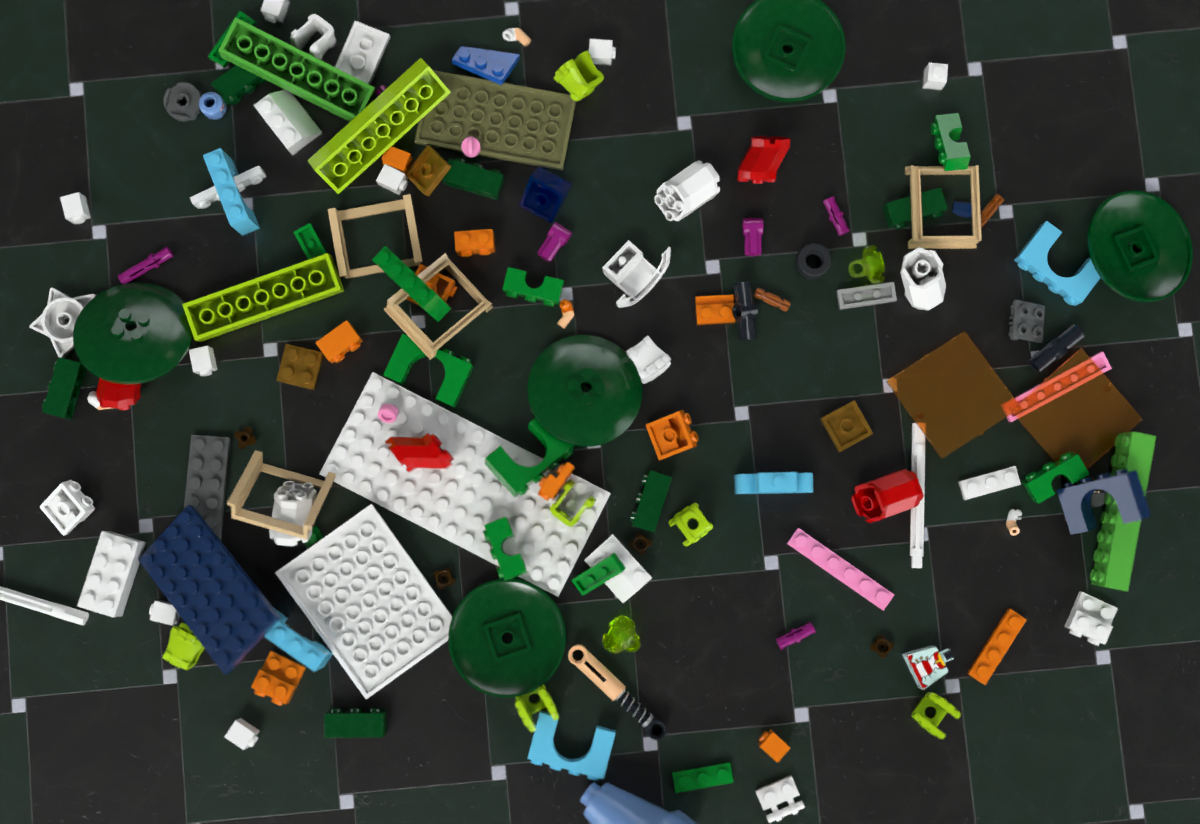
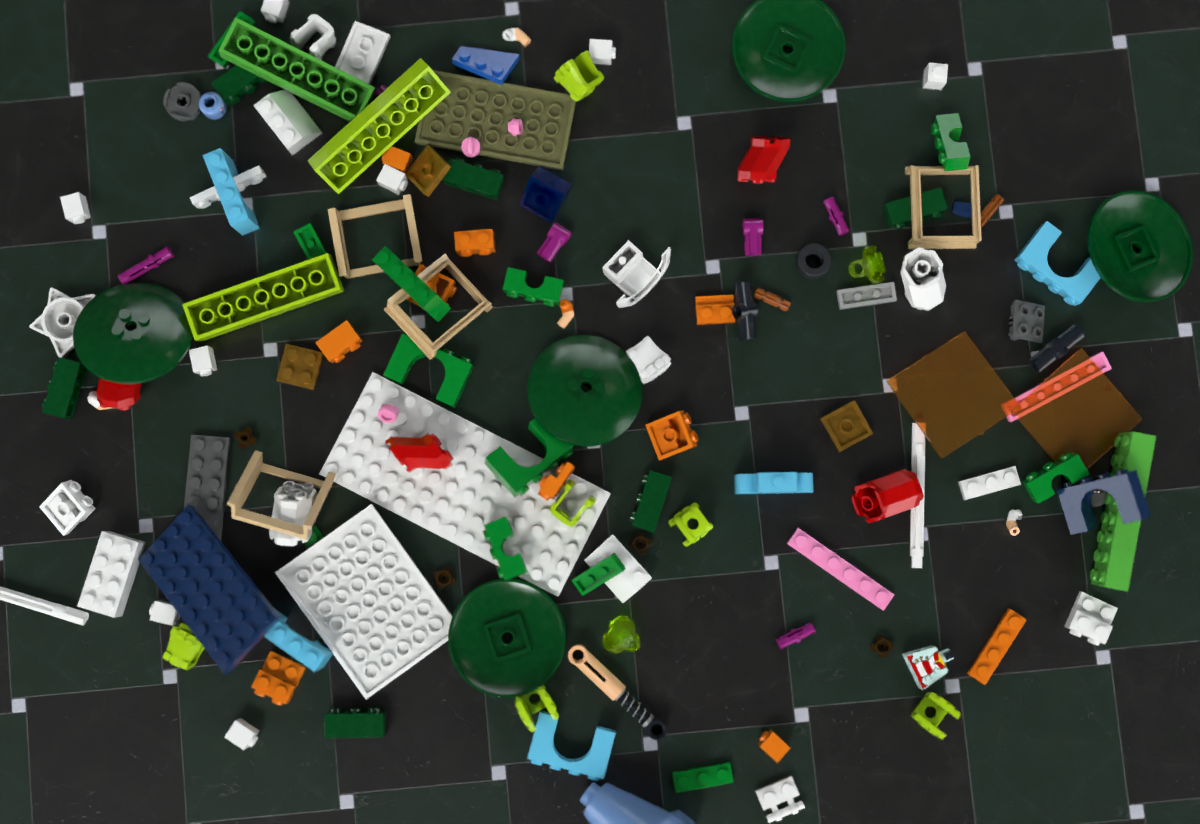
white brick [654,160,720,221] -> none
none -> bright pink plate [508,117,523,136]

